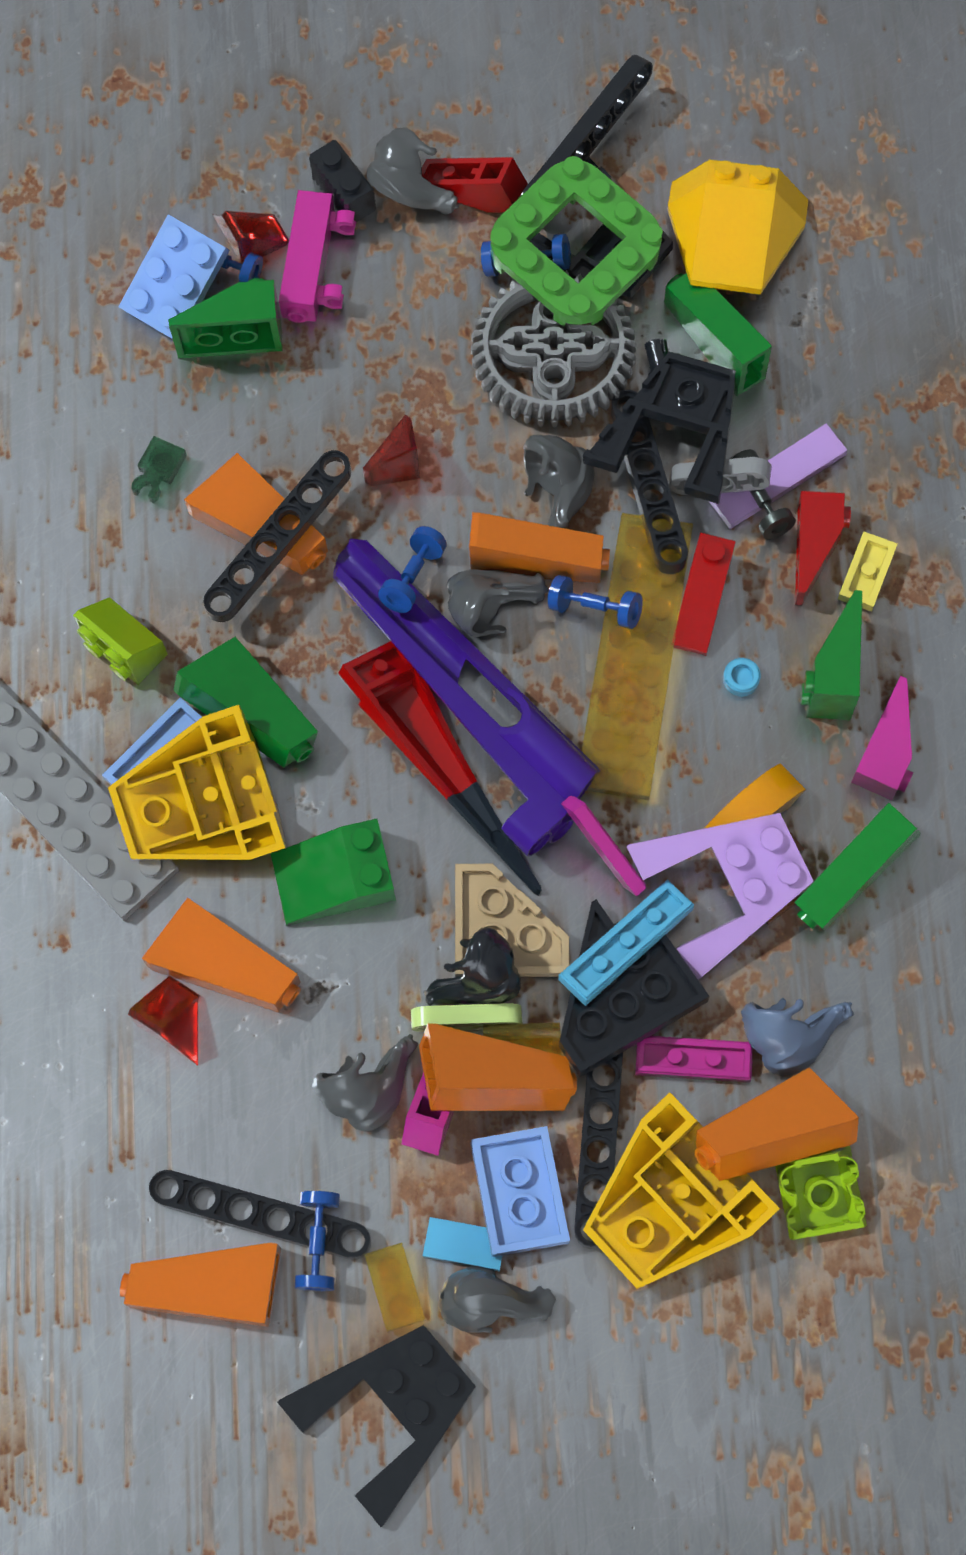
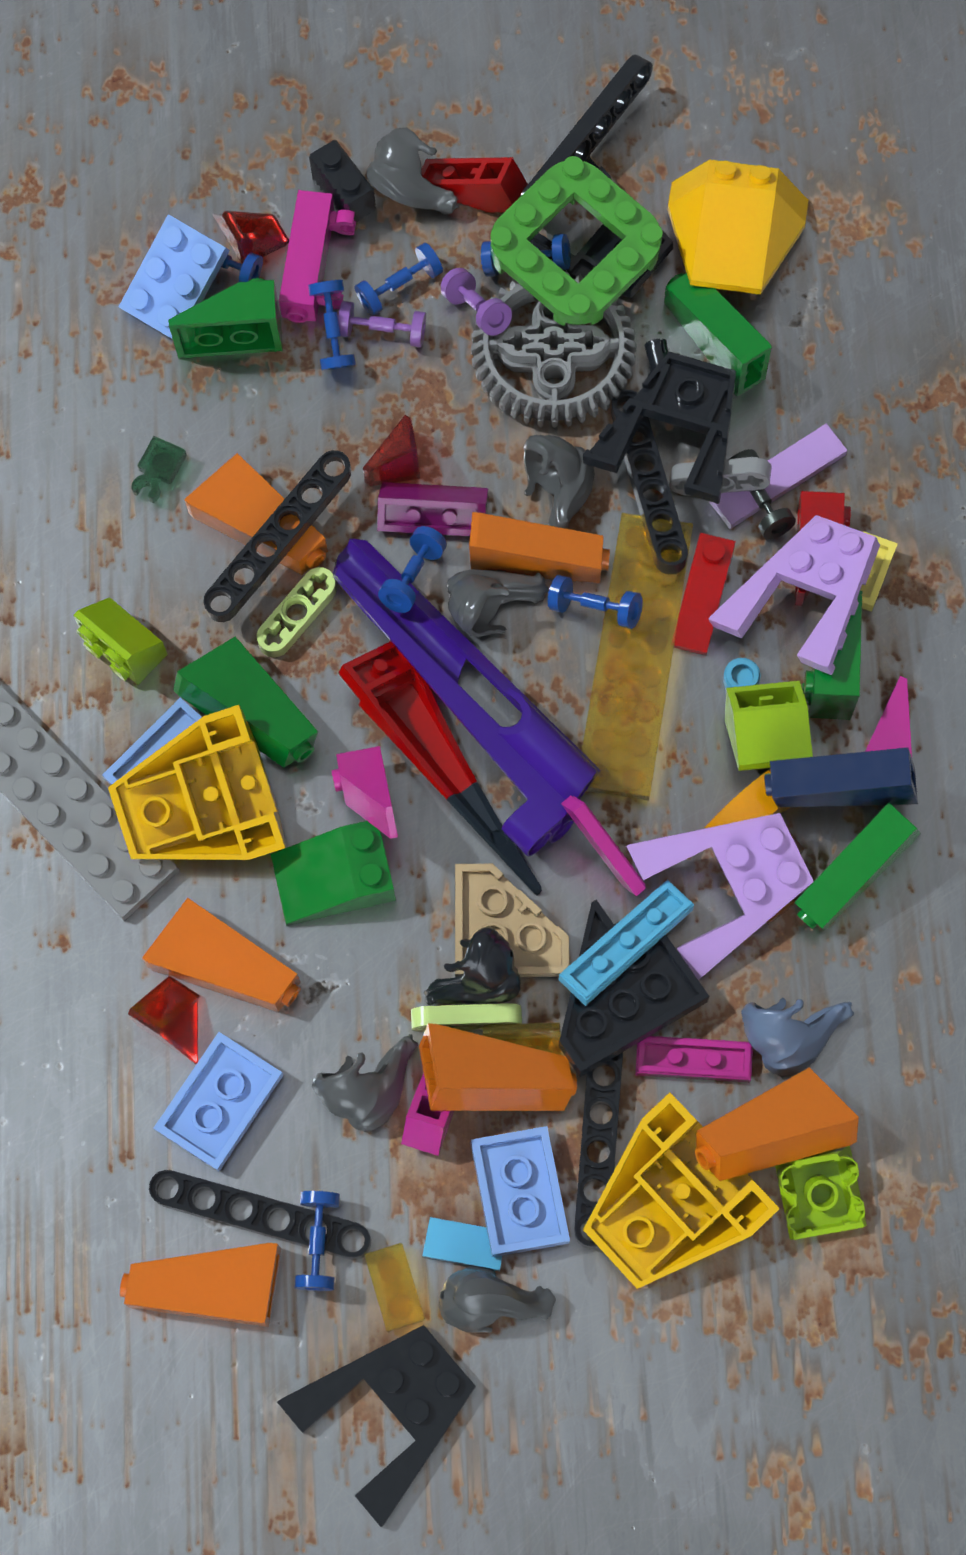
none -> light blue plate [153,1032,283,1172]
none -> yellowish green beam [257,567,337,658]
none -> blue wheel [308,280,356,370]
none -> dark pink slope [331,746,398,839]
none -> medium lavender wheel [338,301,426,347]
none -> blue wheel [354,242,443,316]
none -> magenta panel [377,482,488,536]
none -> medium lavender wheel [441,268,512,336]
none -> lavender wing [709,515,880,675]
none -> lime slope [725,680,813,771]
none -> dark blue slope [764,747,918,807]

